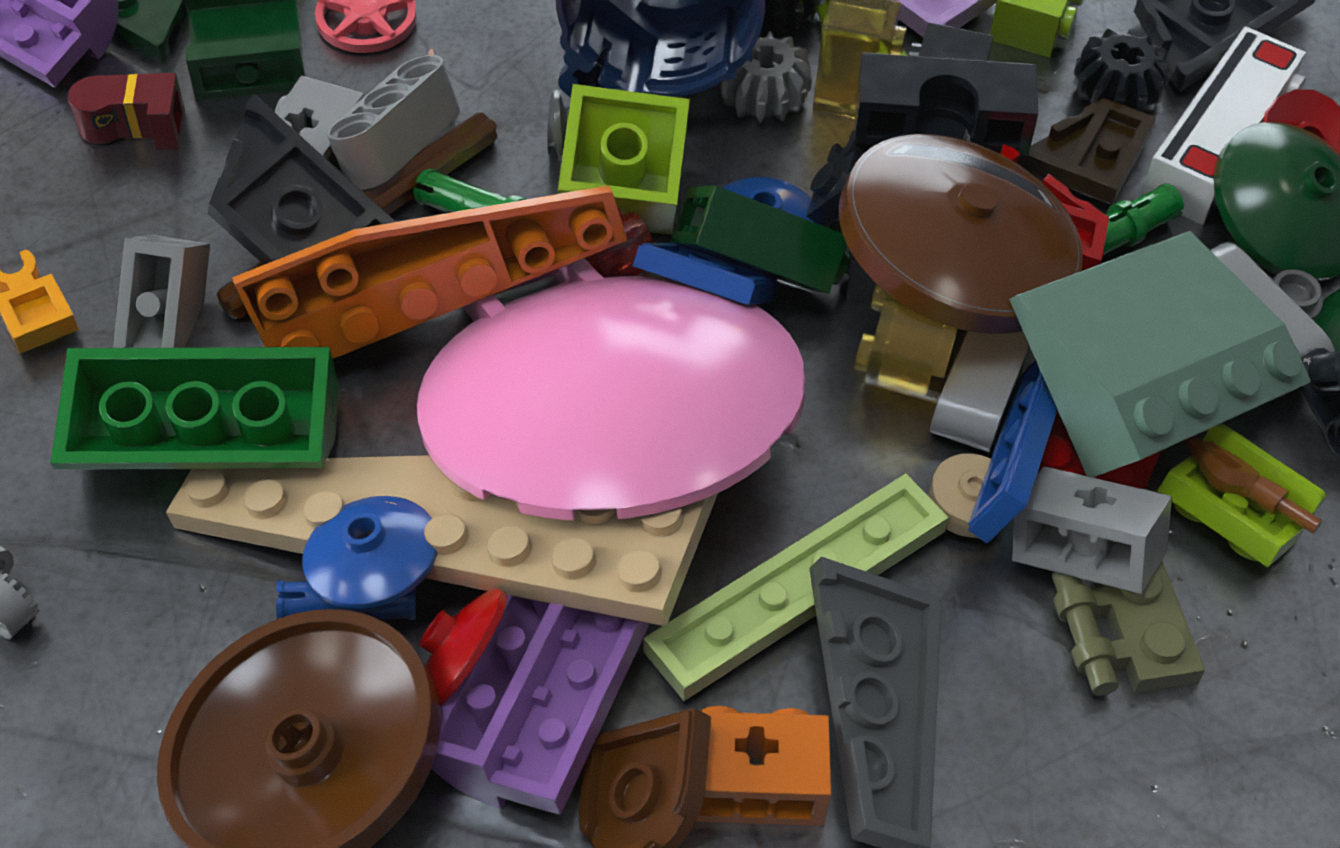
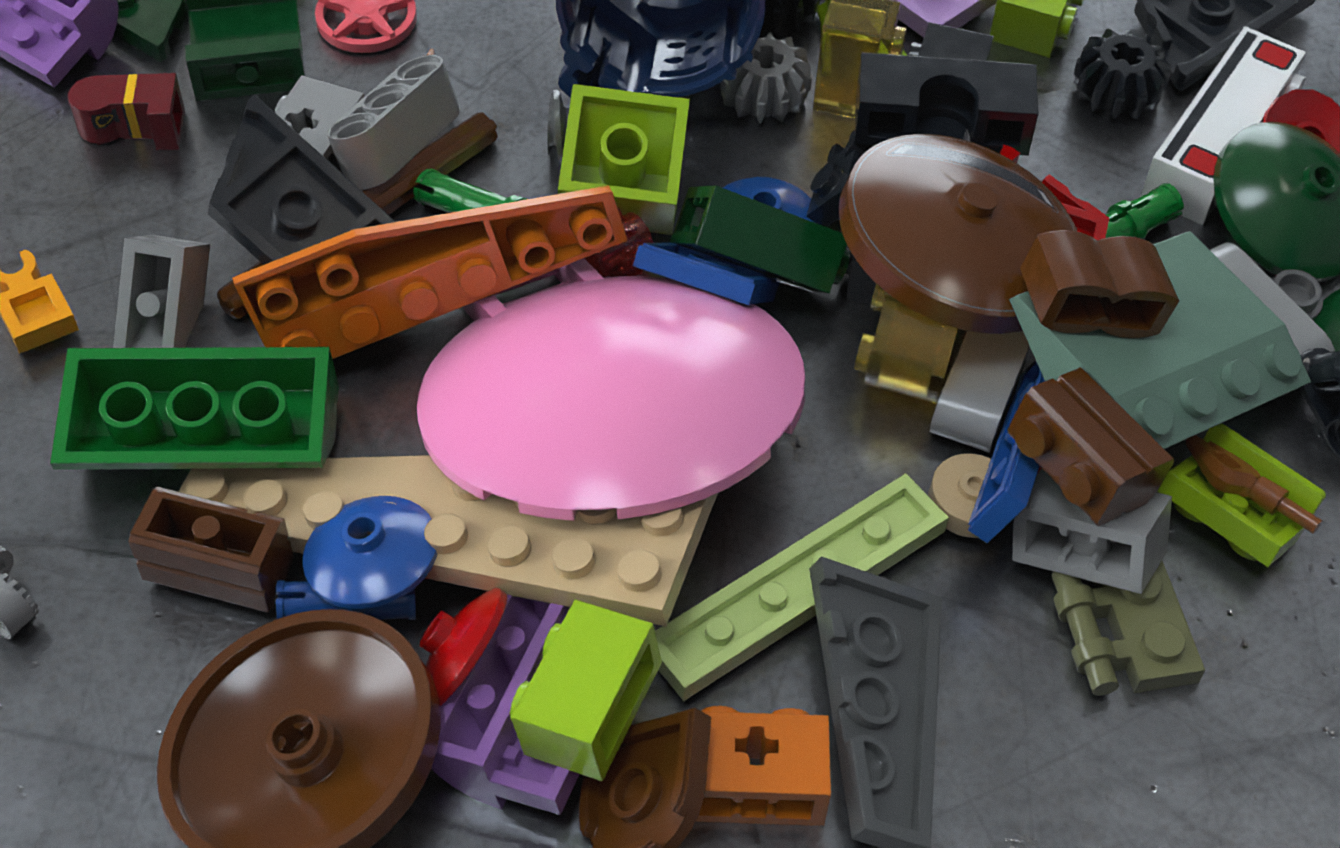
dark brown wing [1017,98,1156,205] -> none
none -> reddish brown brick [128,487,294,612]
none -> lime brick [510,599,662,781]
none -> reddish brown brick [1007,367,1174,527]
none -> reddish brown brick [1020,230,1179,338]

